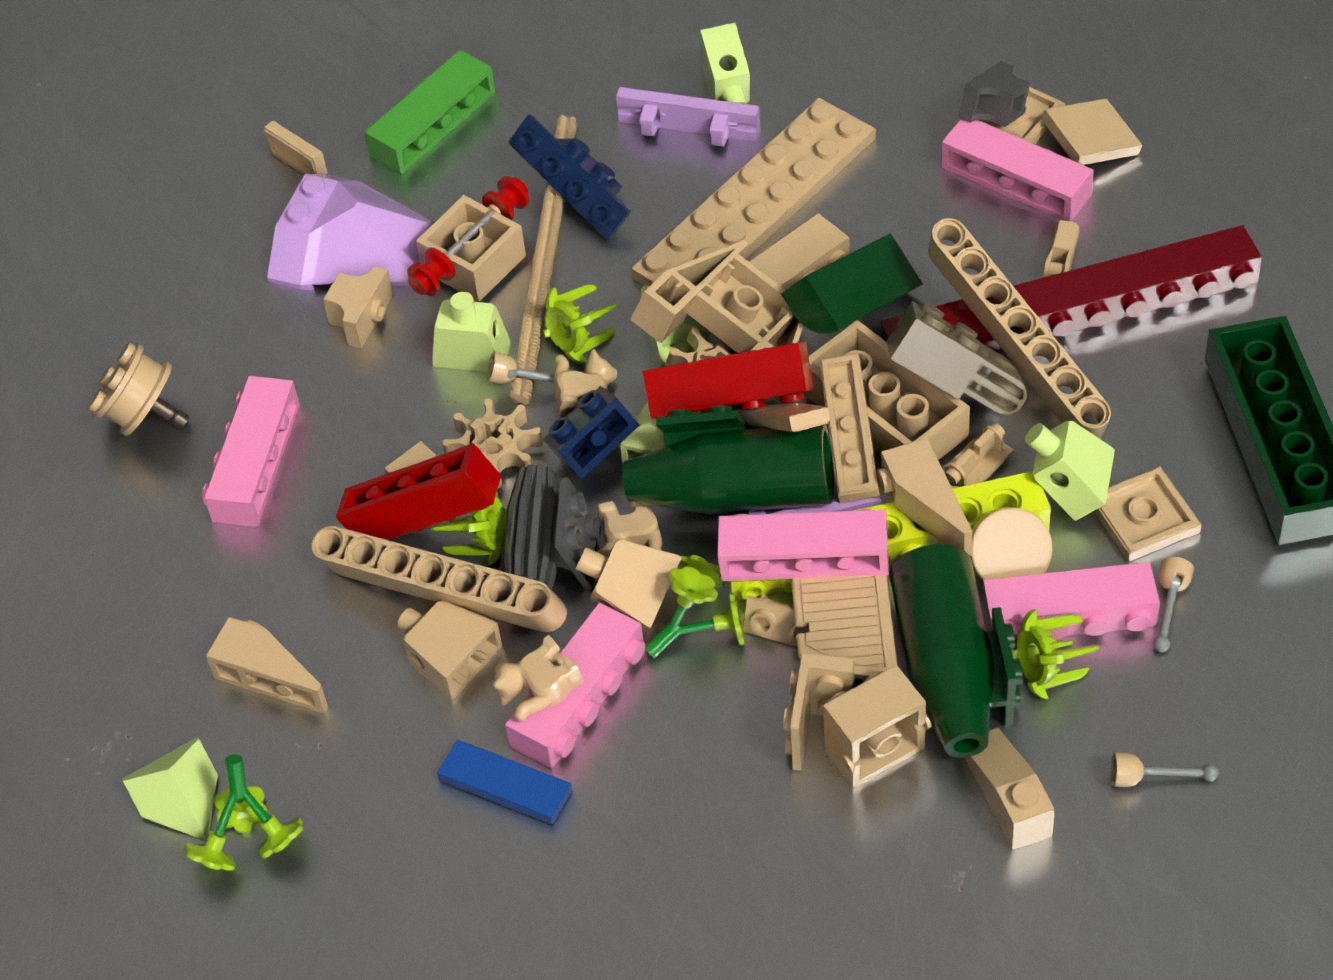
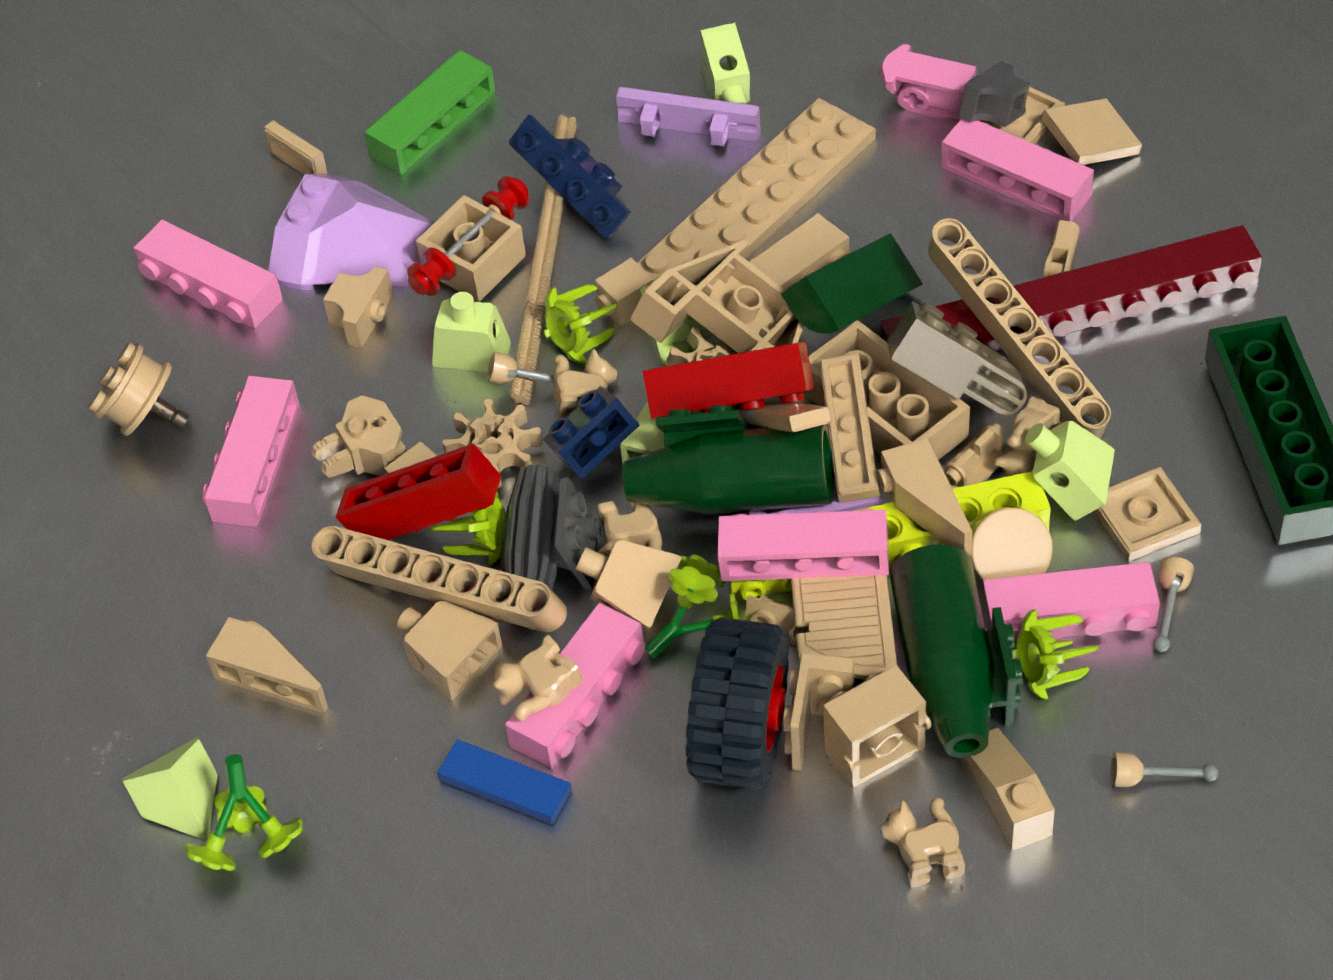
none -> bright pink brick [134,220,283,329]
none -> tan hinge [311,395,406,478]
none -> tan brick [595,258,654,327]
none -> black wheel [685,617,789,790]
none -> bright pink piece [879,44,977,123]
none -> tan animal [880,797,965,888]
none -> tan animal [995,397,1060,476]

